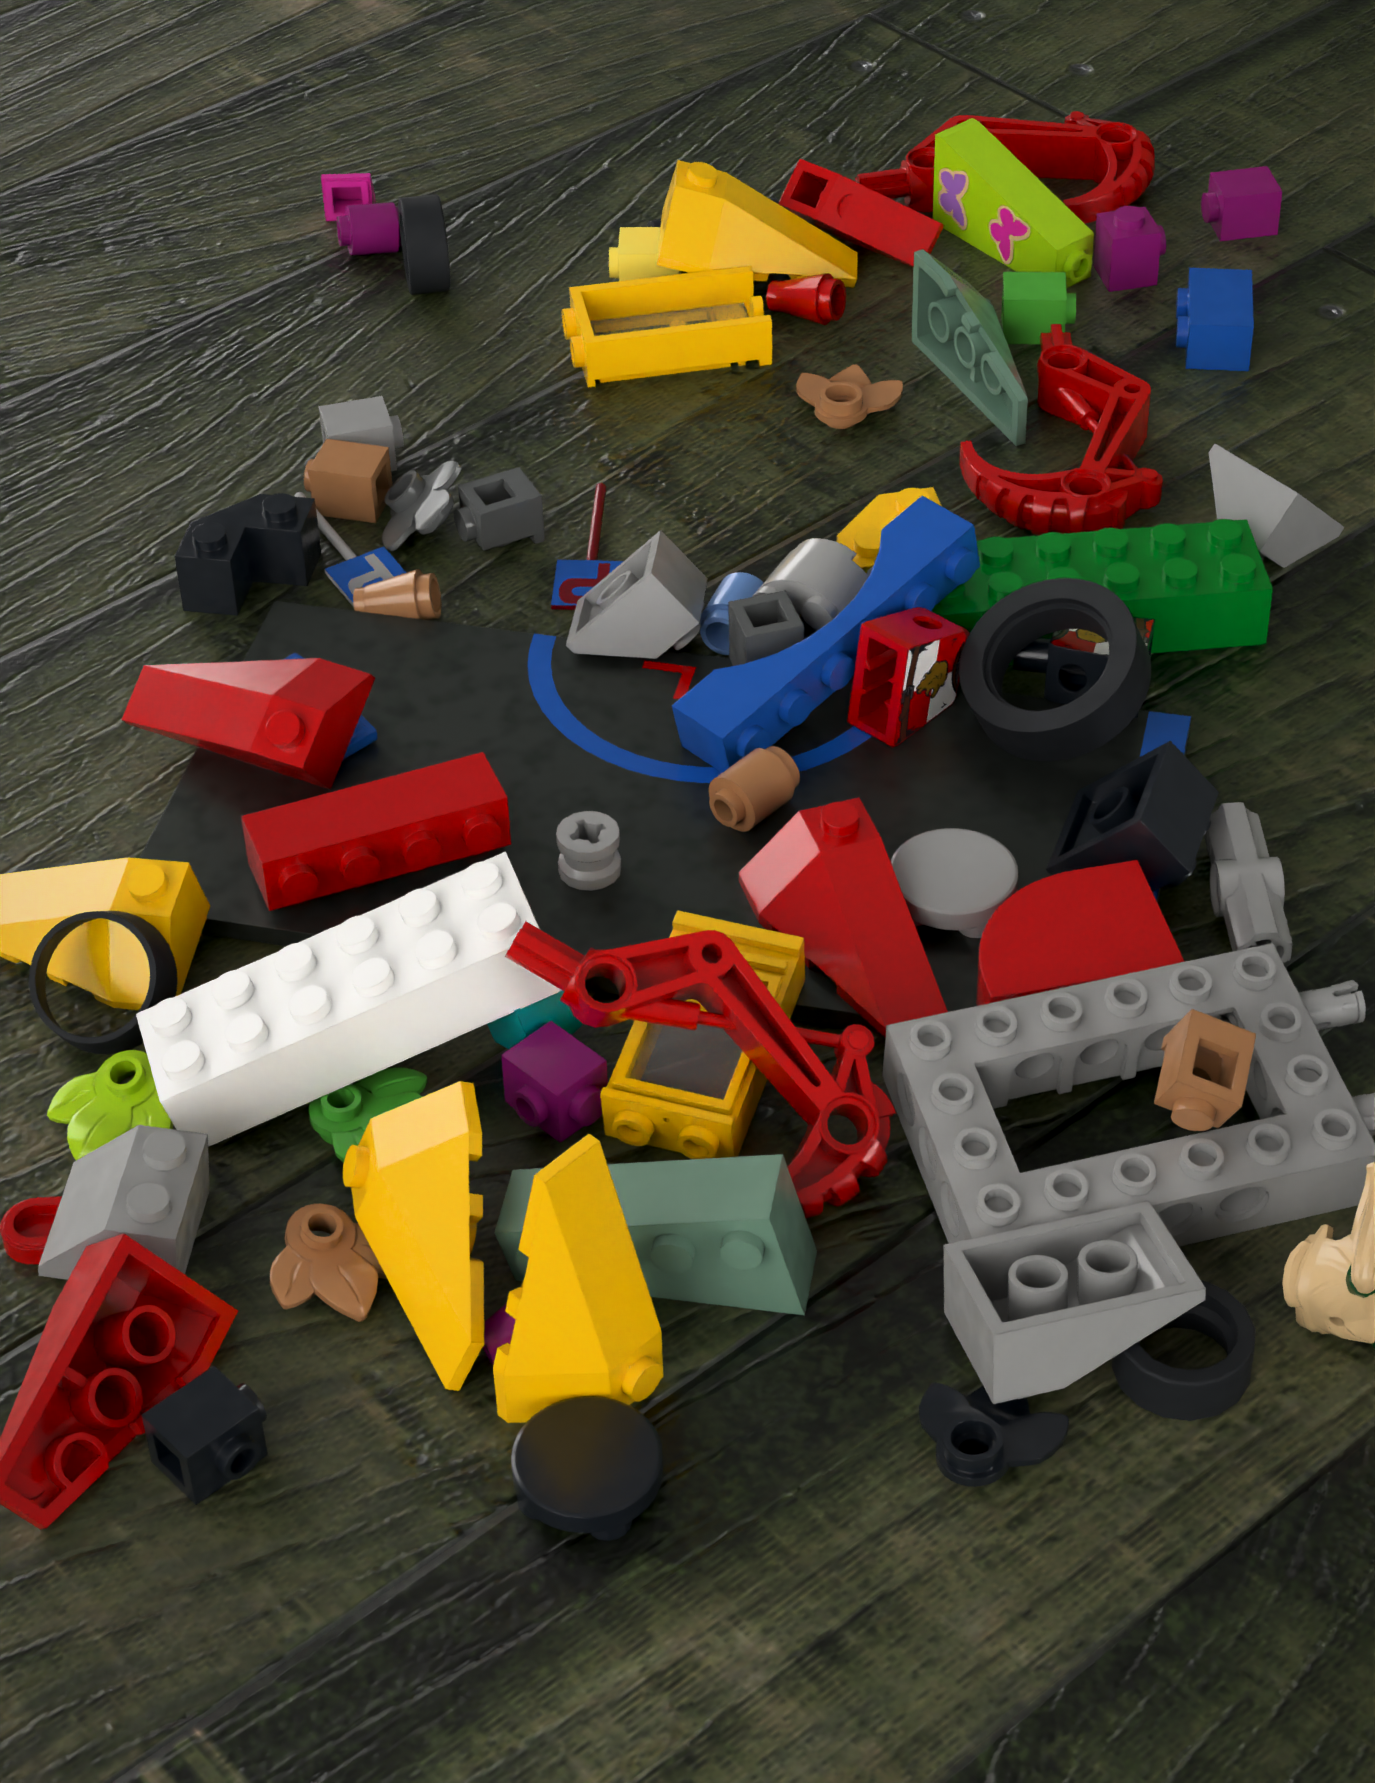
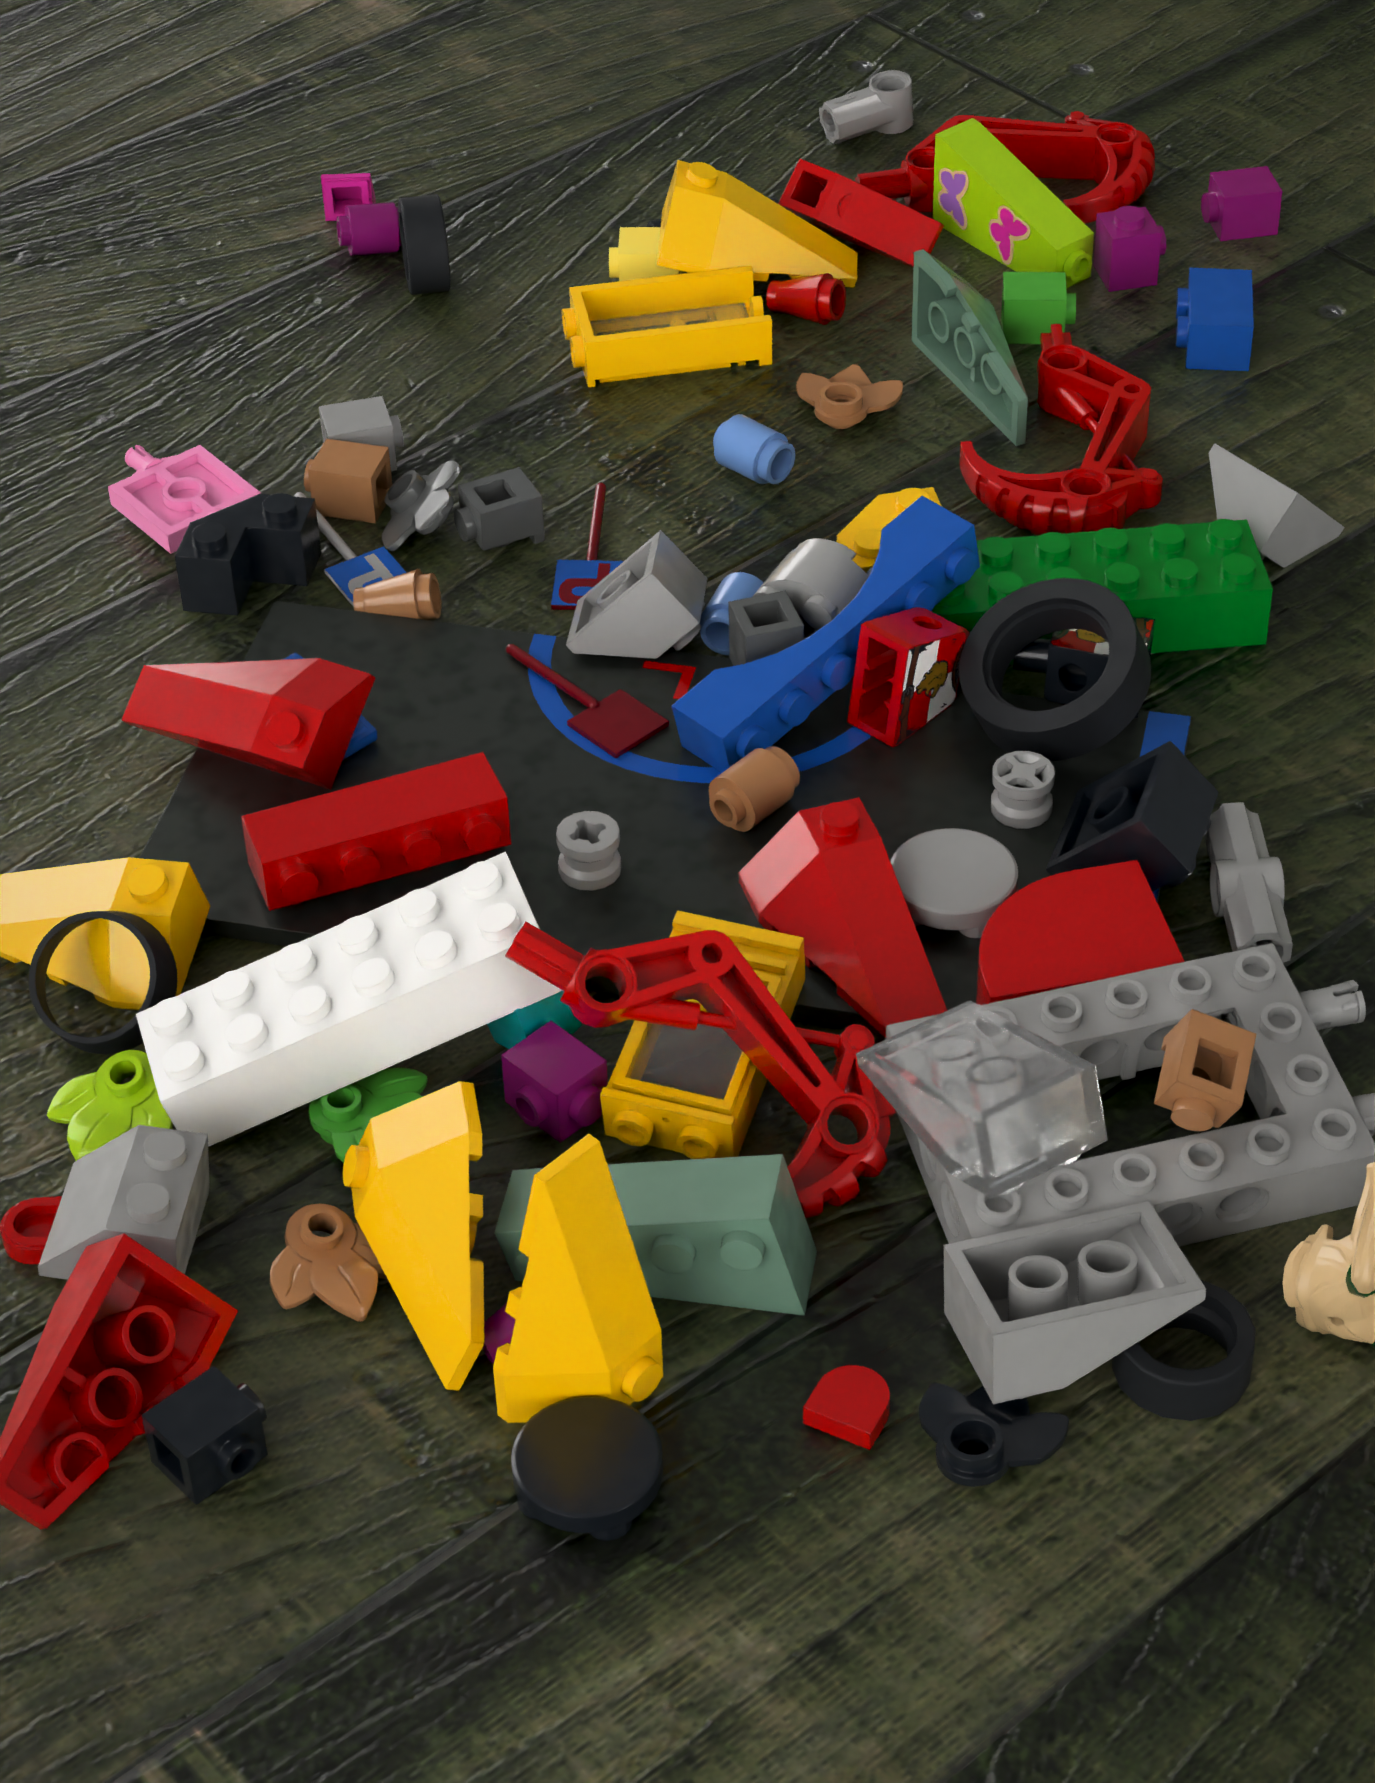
none -> bright pink plate [108,445,261,554]
none -> dark red piece [506,644,669,758]
none -> medium blue brick [713,414,795,484]
none -> red tile [803,1365,890,1450]
none -> light grey piece [819,70,914,145]
none -> clear slope [856,1000,1108,1199]
none -> light grey wheel [991,751,1055,829]

